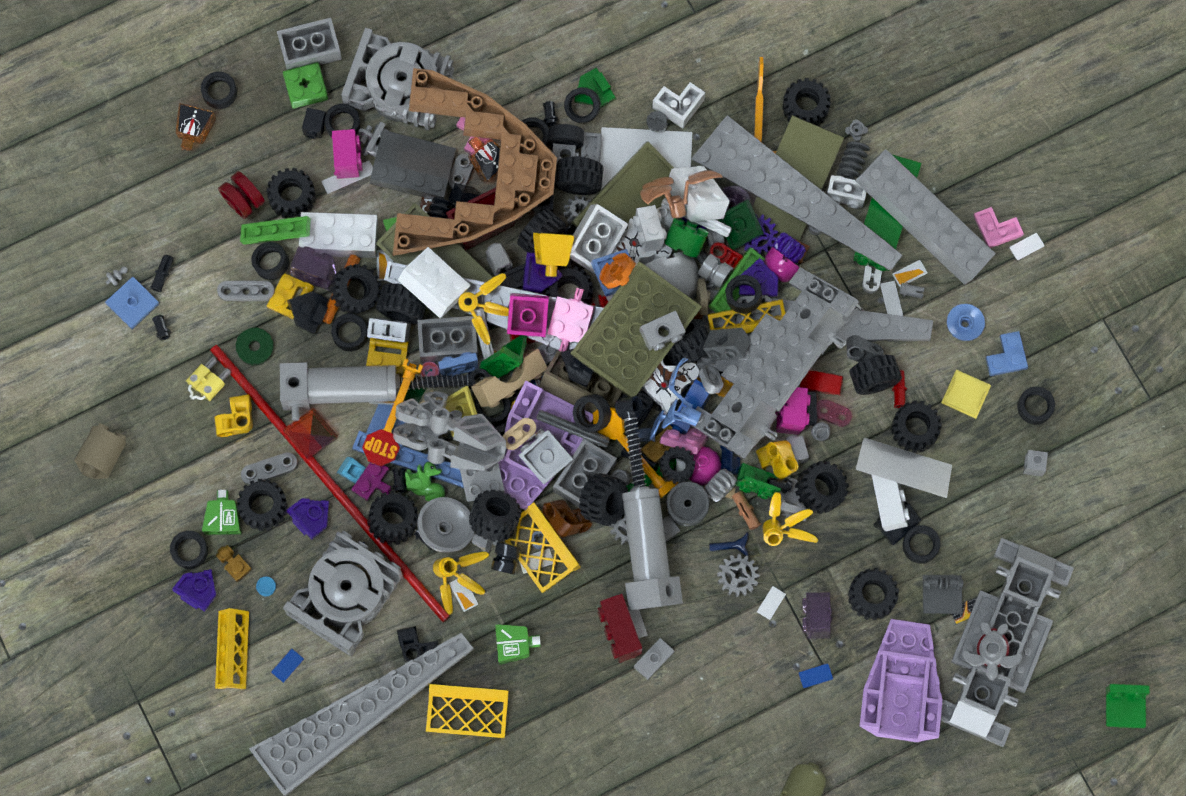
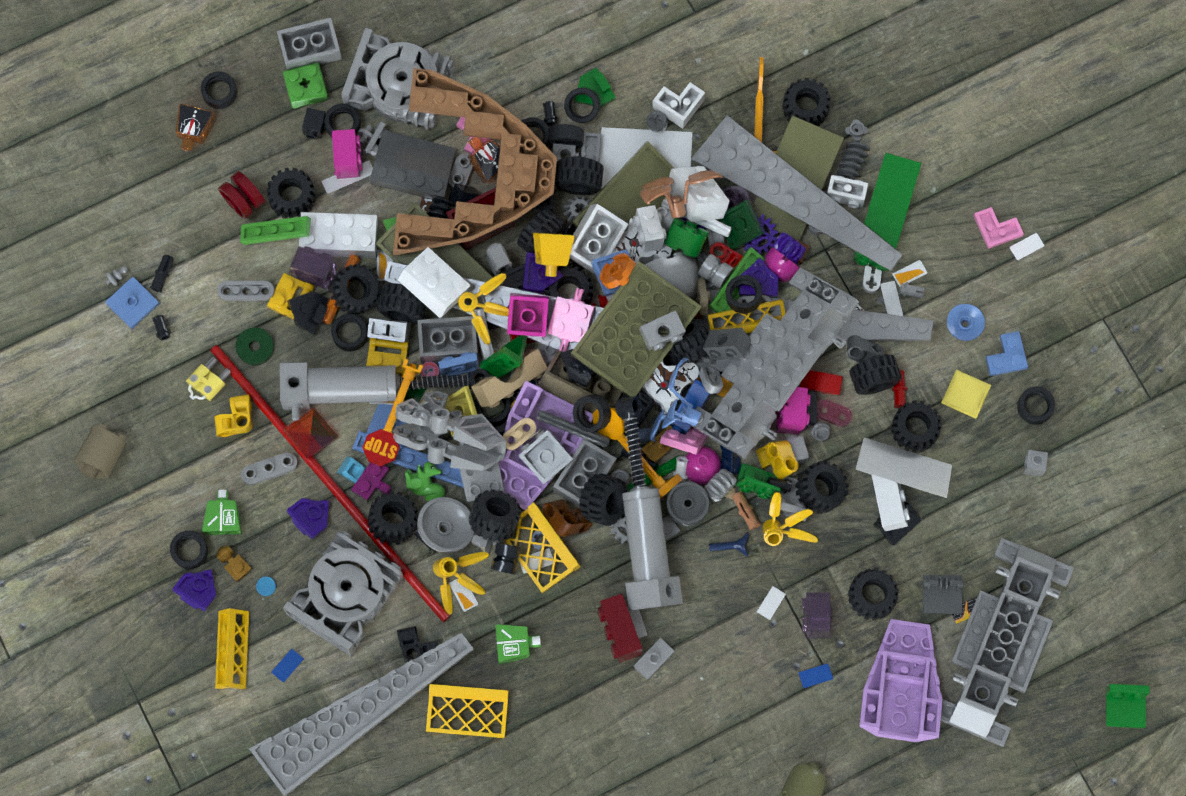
black tyre [237,479,288,531] -> none
black tyre [251,242,290,280] -> none
black pin [392,468,407,493] -> none
black tyre [660,446,695,484] -> none
light grey gear [717,554,760,597] -> none
light grey brick [855,149,996,285] -> none
black tyre [902,525,941,564] -> none
light grey animal [963,623,1022,681] -> none

